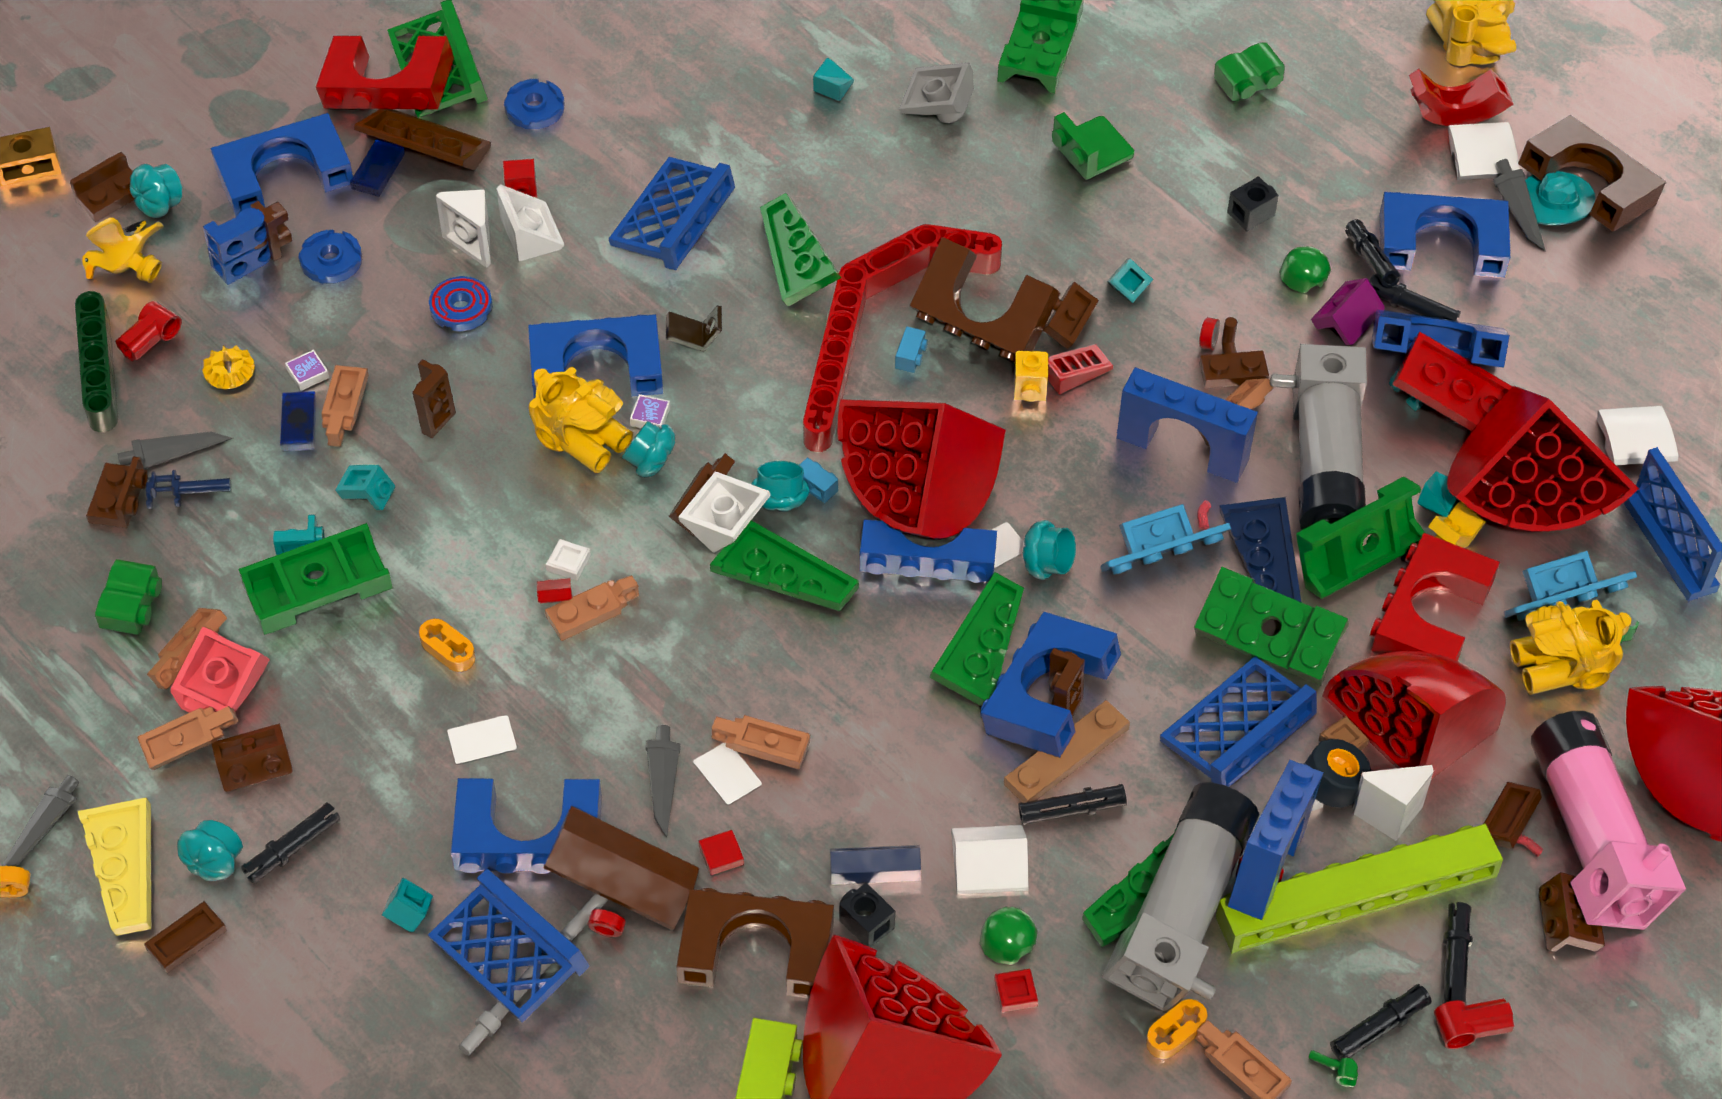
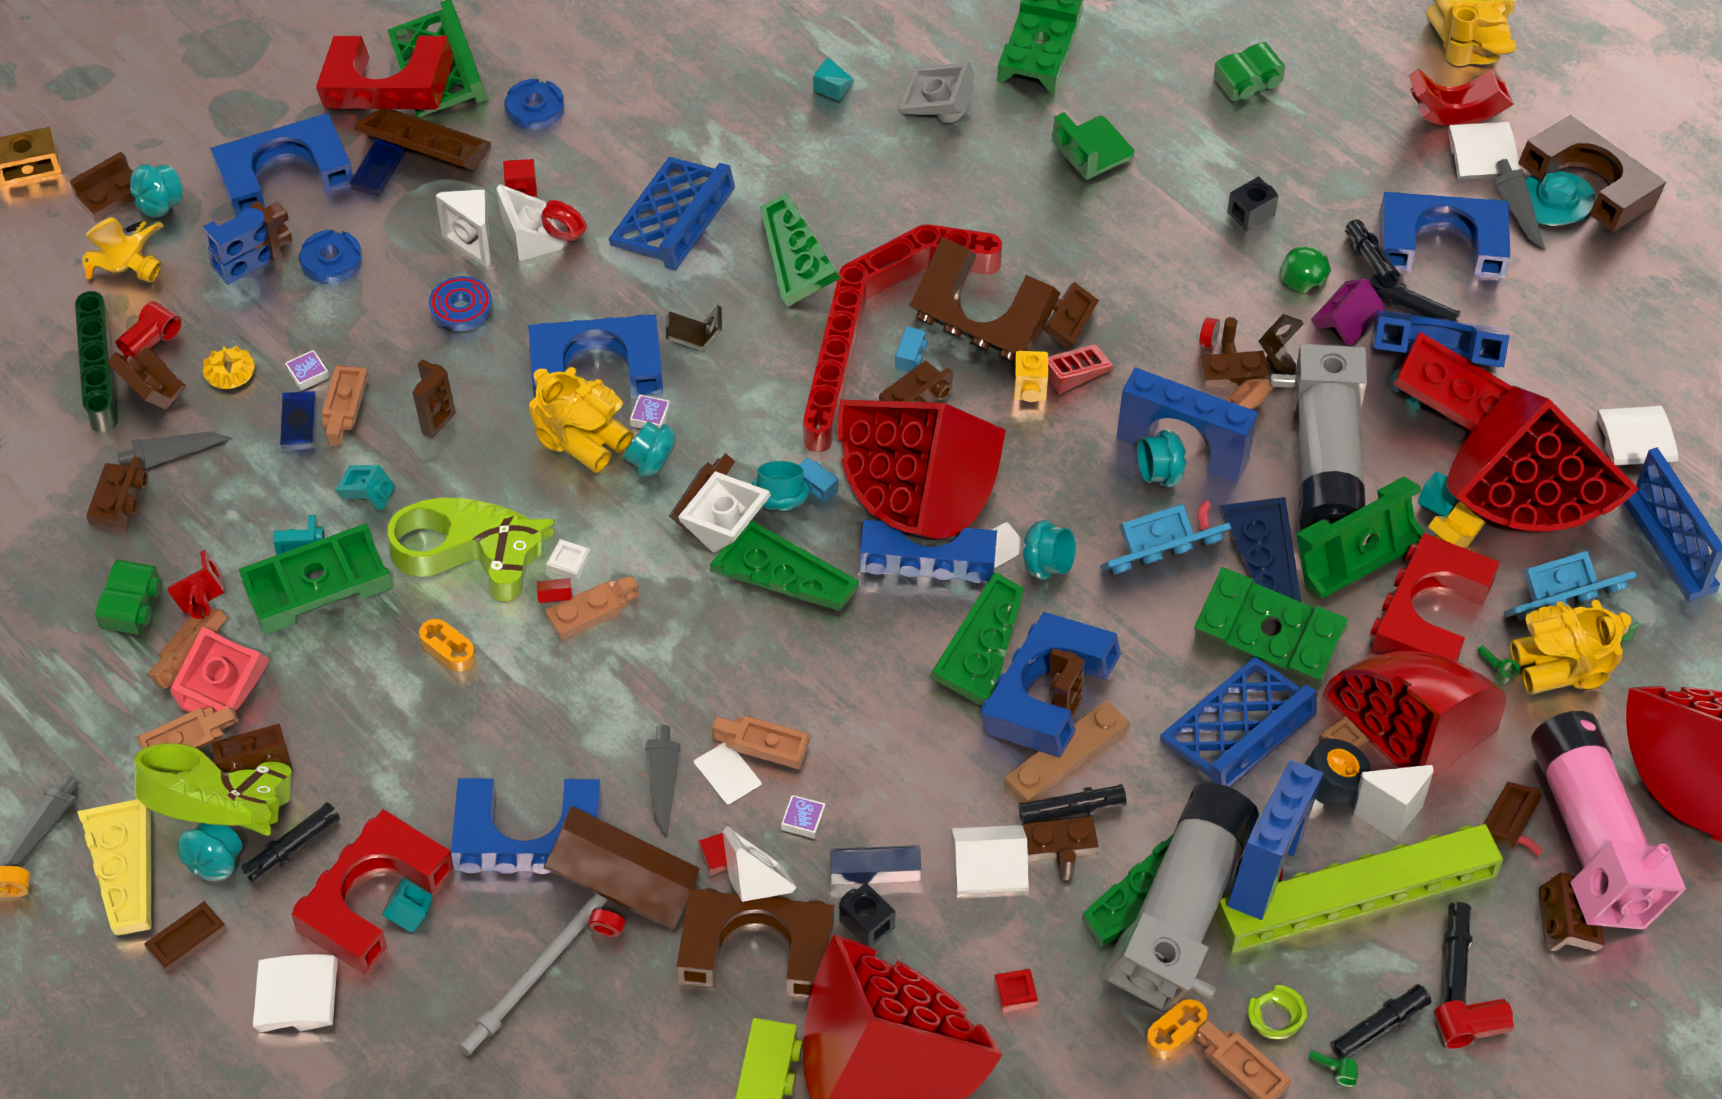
dark blue piece [146,470,231,509] -> none
blue fence [428,868,590,1023] -> none
white sticker [447,715,517,764] -> none
green hair [979,906,1038,965] -> none
teal slope [1107,258,1154,303] -> none
none -> reddish brown bracket [107,347,186,410]
none -> lime animal [133,743,292,835]
none -> red bracket [168,550,225,619]
none -> white slope [253,954,338,1033]
none -> red arch [291,809,454,974]
none -> lime animal [388,498,555,602]
none -> red piece [541,200,587,242]
none -> white slope [723,826,796,902]
none -> tile [781,795,826,839]
none -> reddish brown bracket [879,360,953,403]
none -> reddish brown plate [1023,816,1099,880]
none -> teal piece [1137,429,1186,488]
none -> lime piece [1248,985,1307,1039]
none -> dark brown bracket [1258,314,1304,375]
none -> green hand [1477,645,1520,684]

